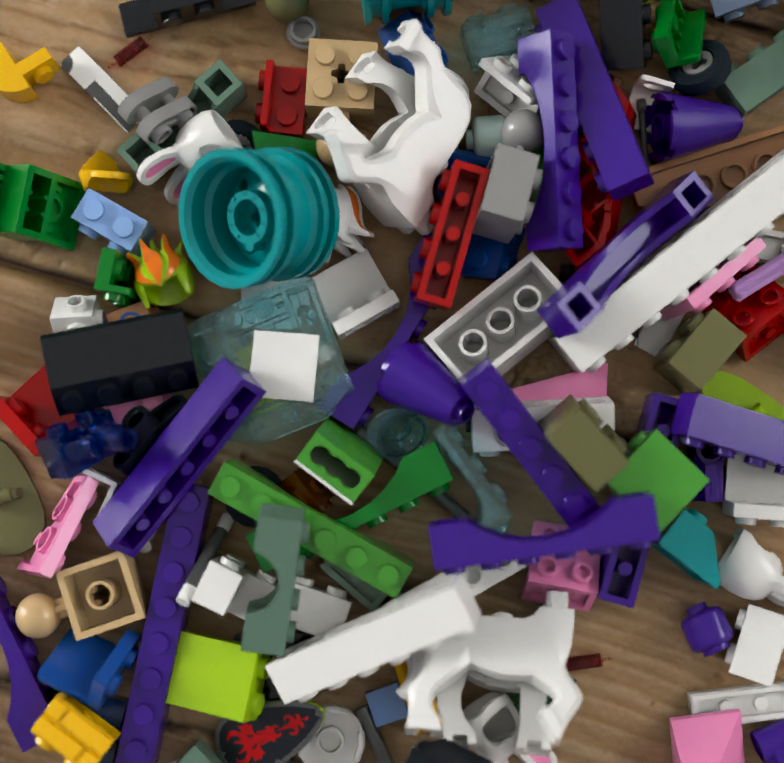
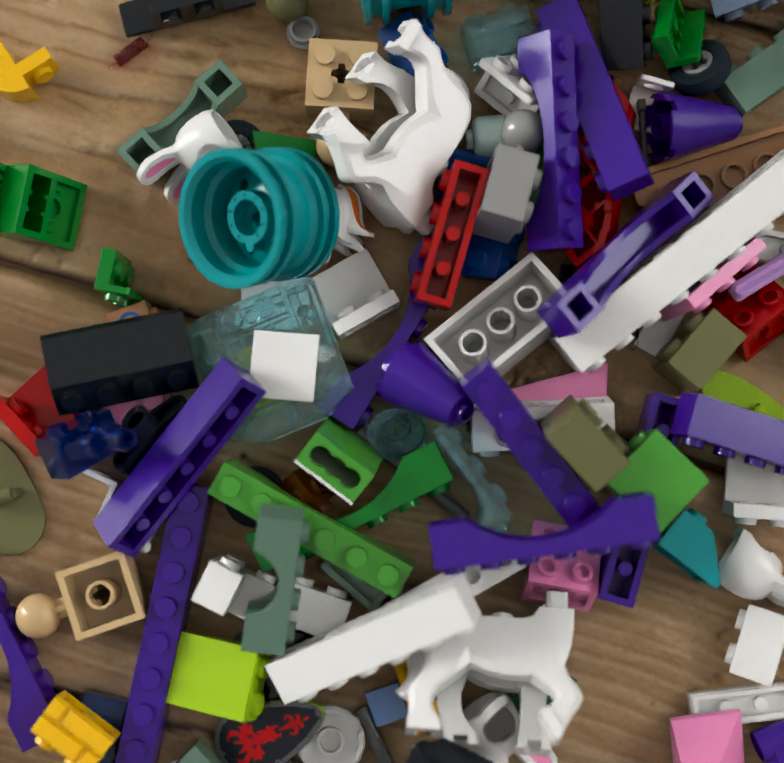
bright pink wing [16,475,99,579] -> none
blue bracket [38,627,141,711] -> none
white brick [49,295,107,333] -> none
white sticker [60,47,139,132] -> none
light blue brick [71,188,156,257] -> none
yellow piece [78,150,133,194] -> none
light grey brick [117,76,197,144] -> none
lime hair [126,234,195,309] -> none
dark grey bar [176,513,235,607] -> none
red bracket [255,59,307,138] -> none
clear red piece [565,653,612,671] -> none
dark purple head [680,602,734,657] -> none
dark purple piece [686,446,725,502] -> none

